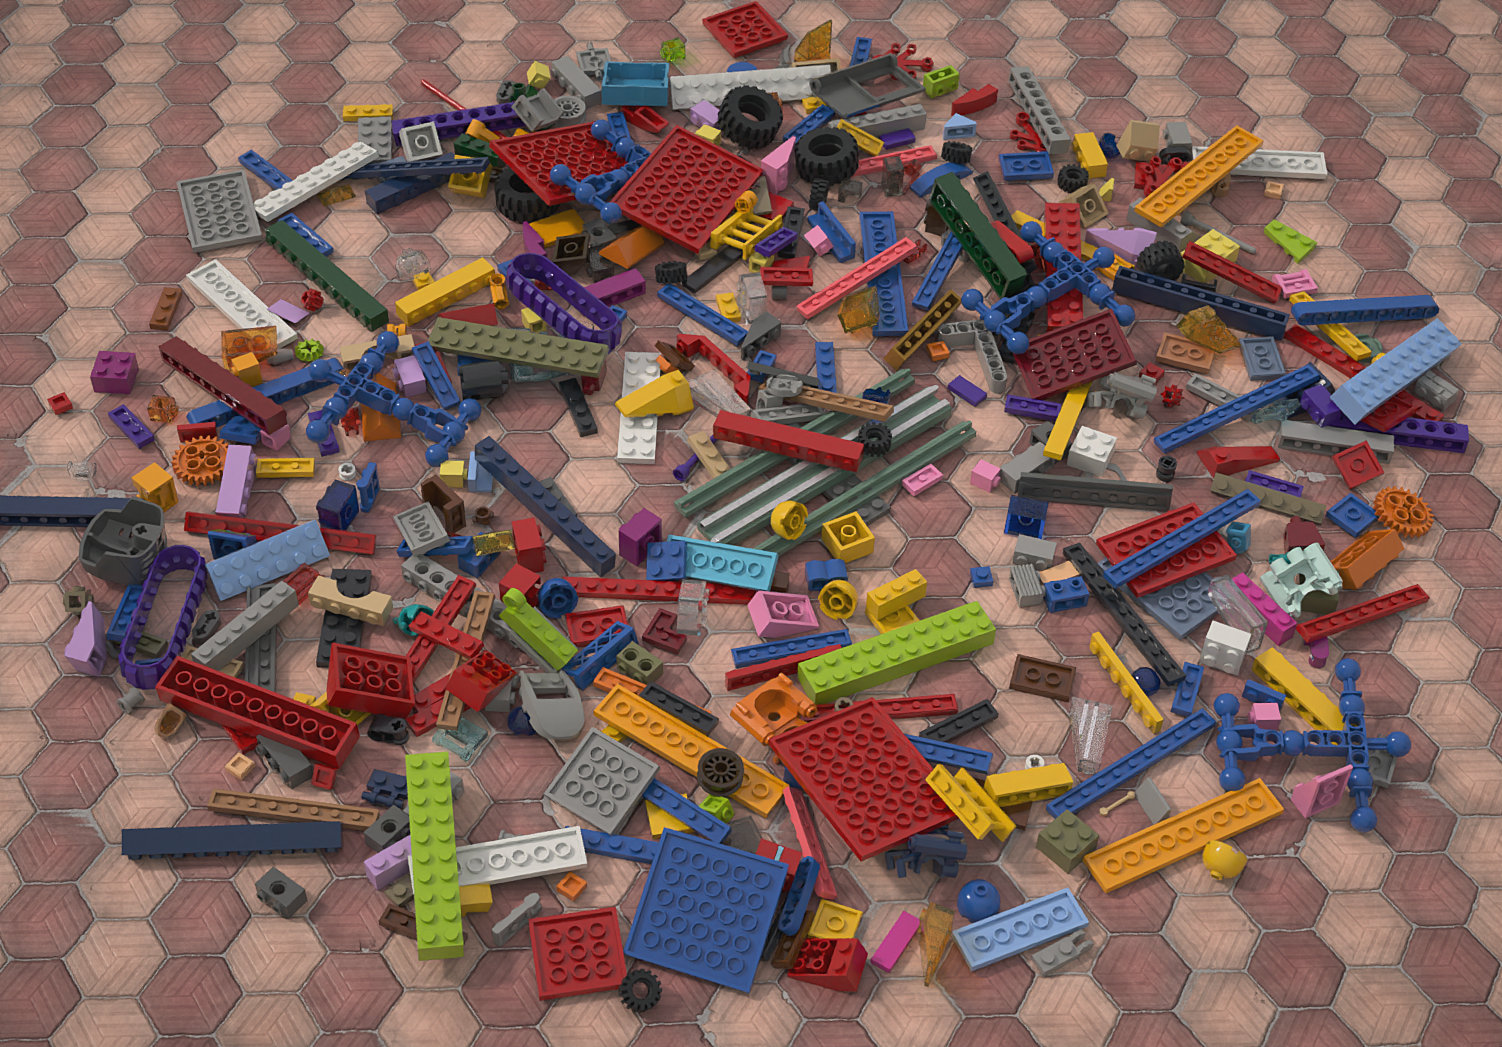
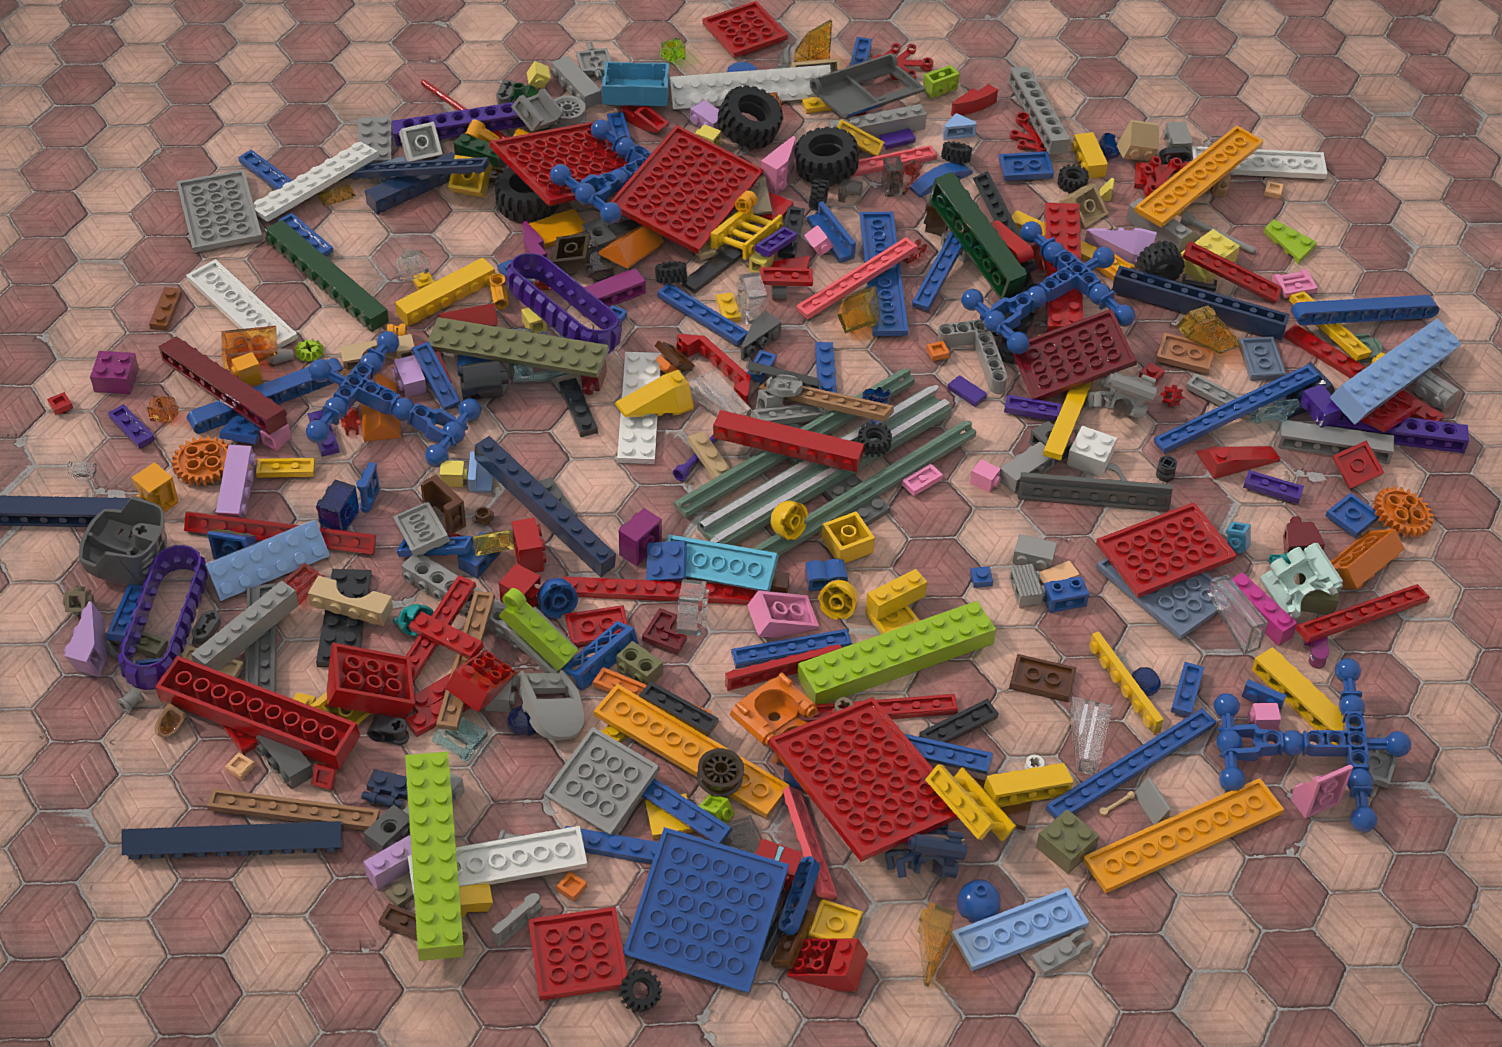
red tile [177,422,218,442] -> none
dark grey brick [255,866,307,918] -> none
lavender sticker [267,299,309,323] -> none
red gear [301,288,324,312] -> none
white bush [338,463,356,481] -> none
yellow plate [343,104,393,121] -> none
blue plate [783,104,835,146] -> none
dark pink tile [870,911,922,973] -> none
pearl gold brick [883,289,962,371] -> none
clear blue slope [1004,495,1049,539] -> none
black plate [1062,543,1186,687] -> none
blue plate [1103,489,1261,589] -> none
white brick [1199,621,1251,676] -> none
yellow cylinder [1202,840,1248,880] -> none
dark tan plate [1210,473,1327,524] -> none

